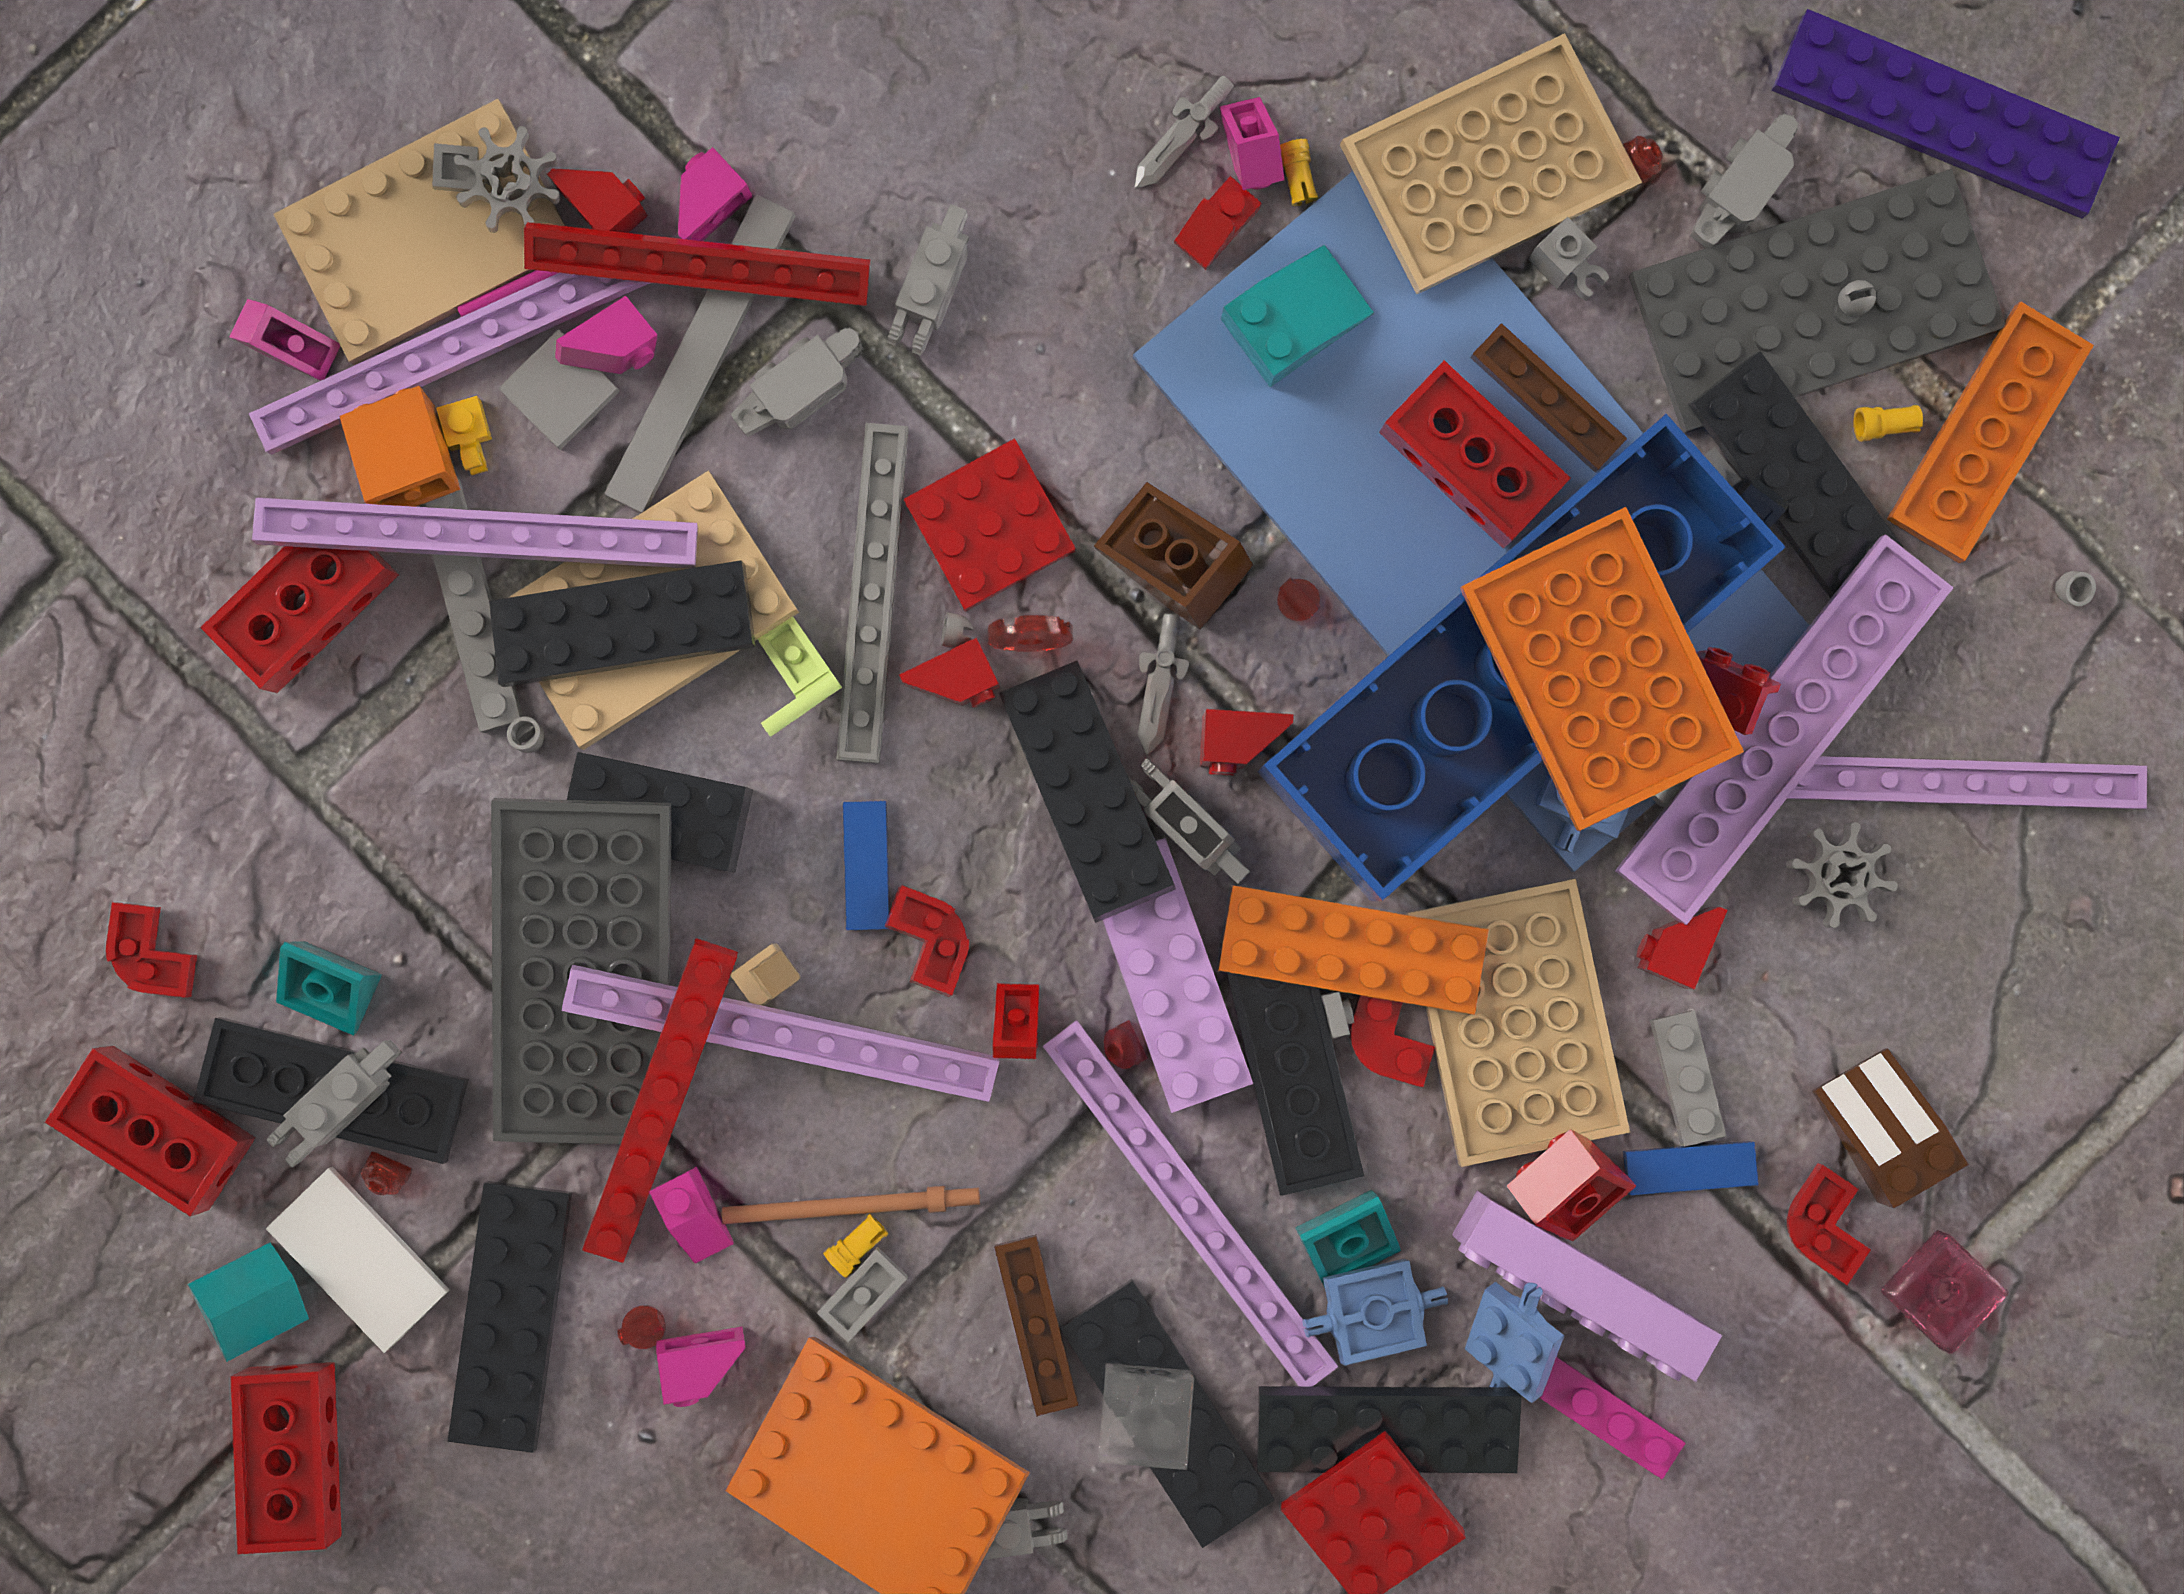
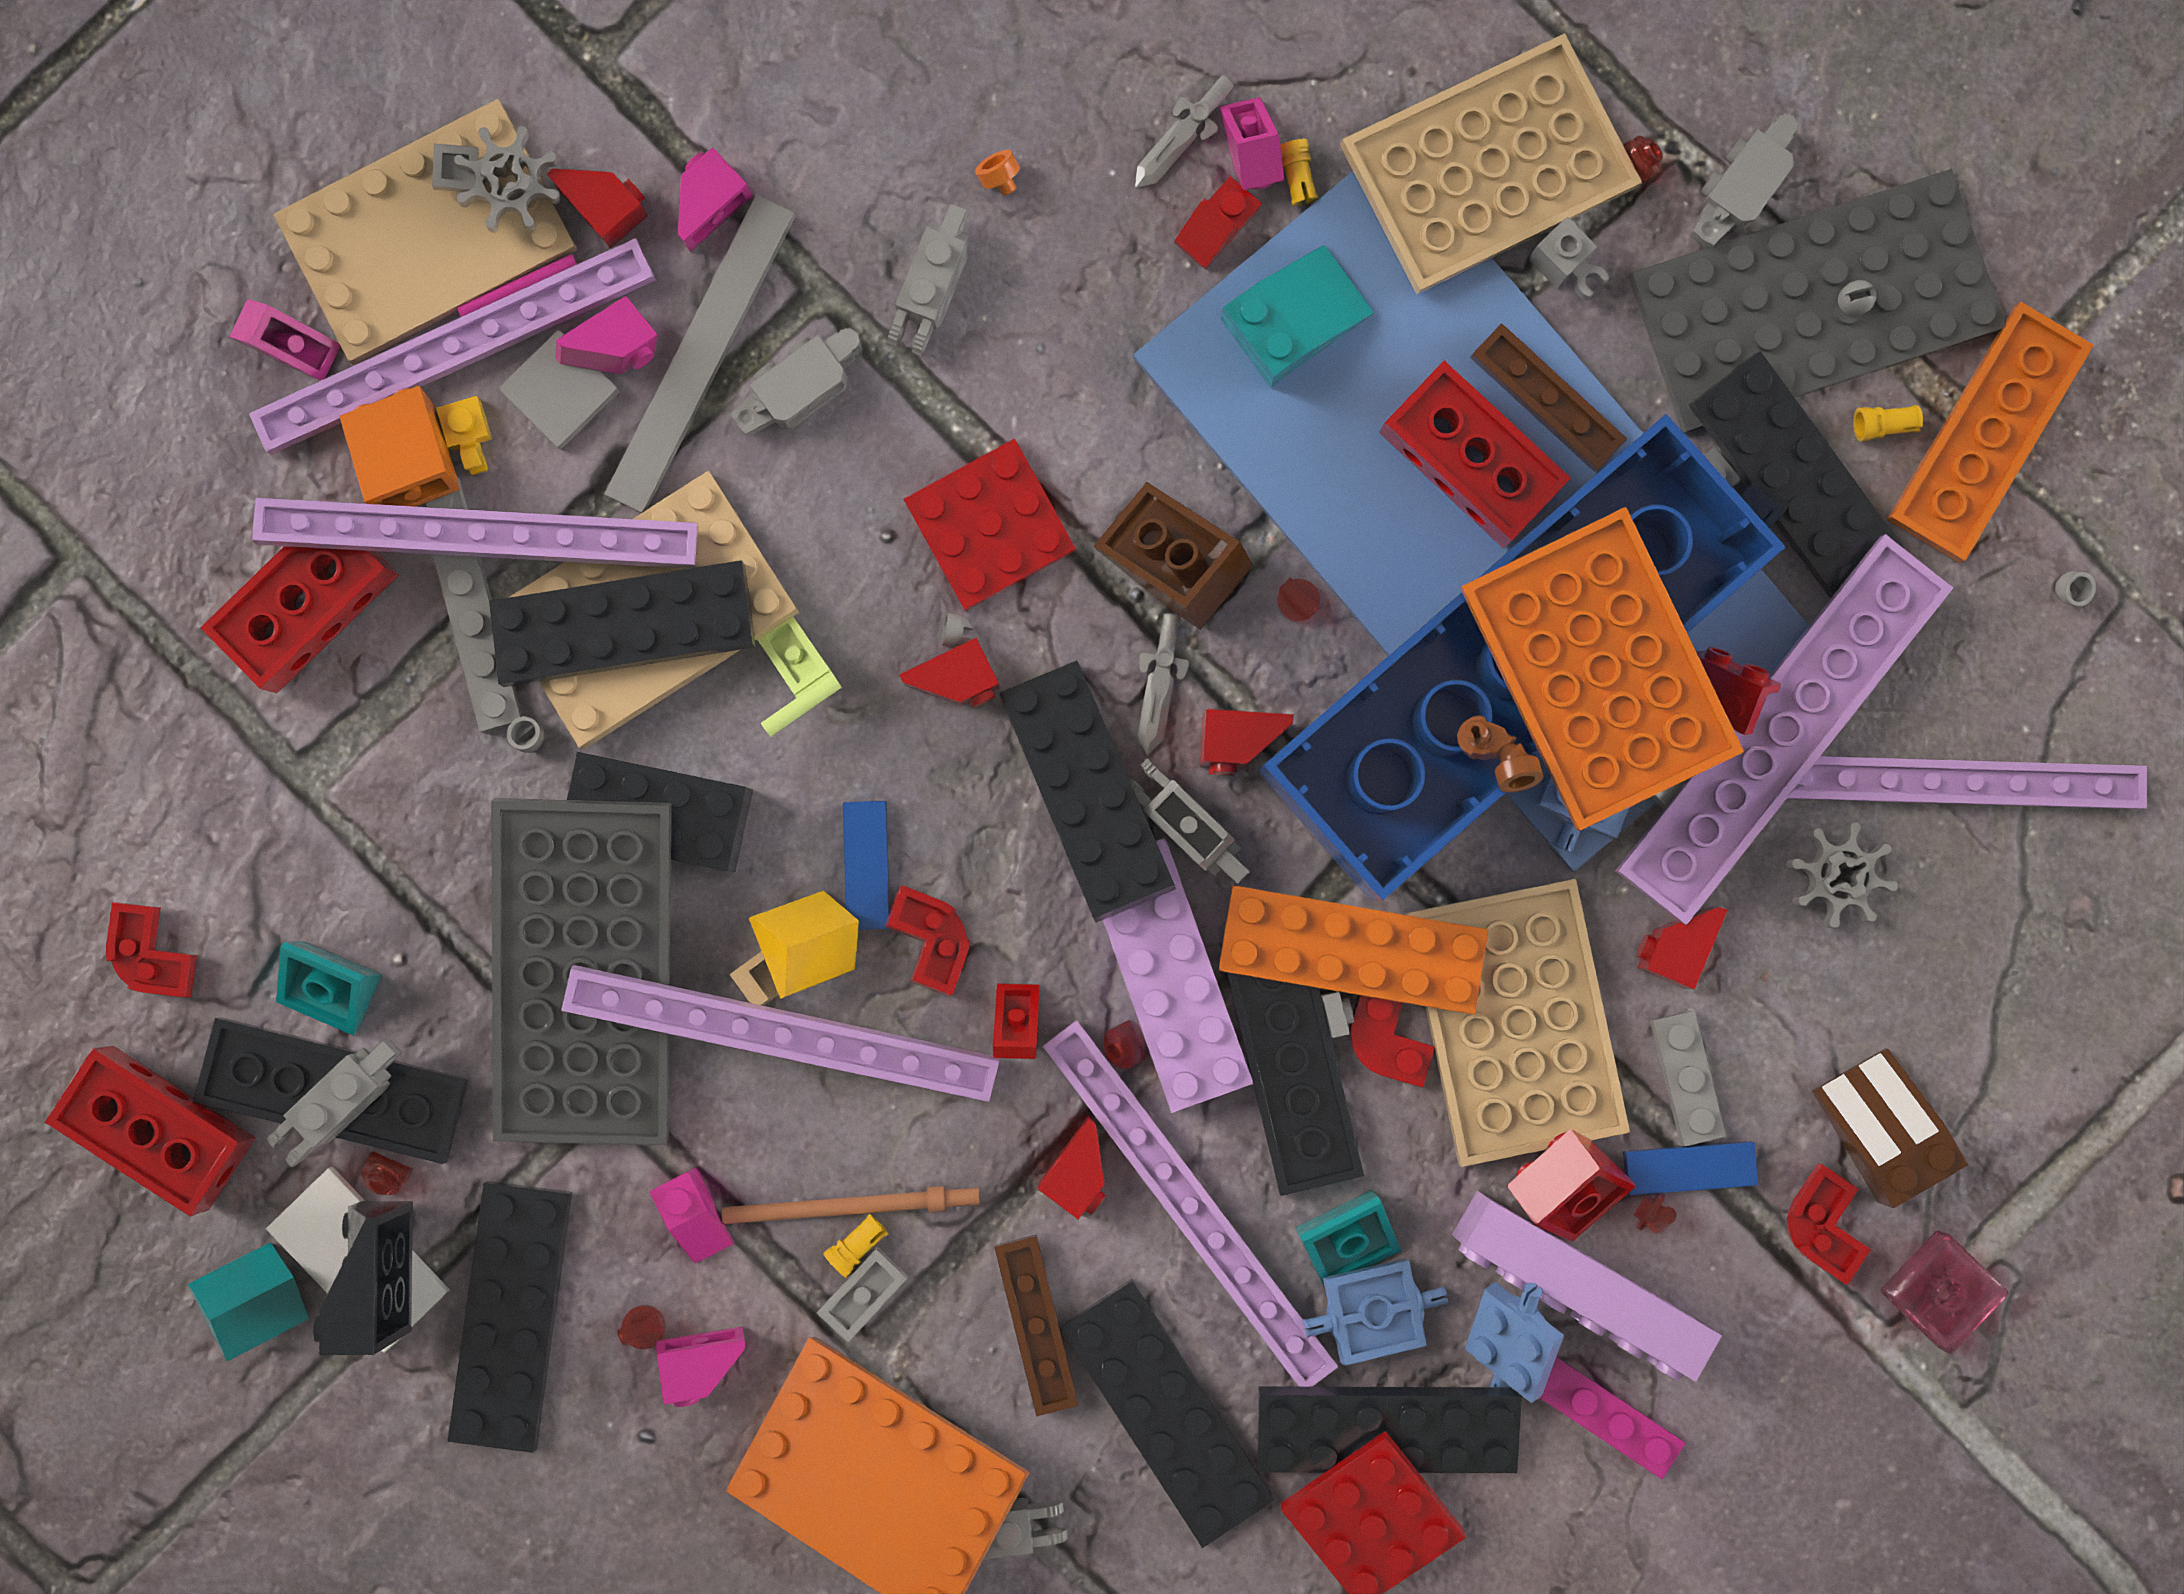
red brick [231,1362,342,1554] -> none
red plate [524,222,871,306] -> none
red plate [582,938,738,1263] -> none
light grey tile [836,423,909,764] -> none
clear red tile [987,615,1073,652] -> none
clear brick [1098,1363,1194,1470] -> none
dark purple plate [1771,9,2120,219] -> none
none -> black slope [313,1201,413,1355]
none -> yellow slope [749,891,859,999]
none -> orange tile [975,150,1020,196]
none -> red slope [1037,1116,1106,1220]
none -> dark orange arm [1457,716,1544,792]
none -> clear red plate [1633,1192,1677,1233]

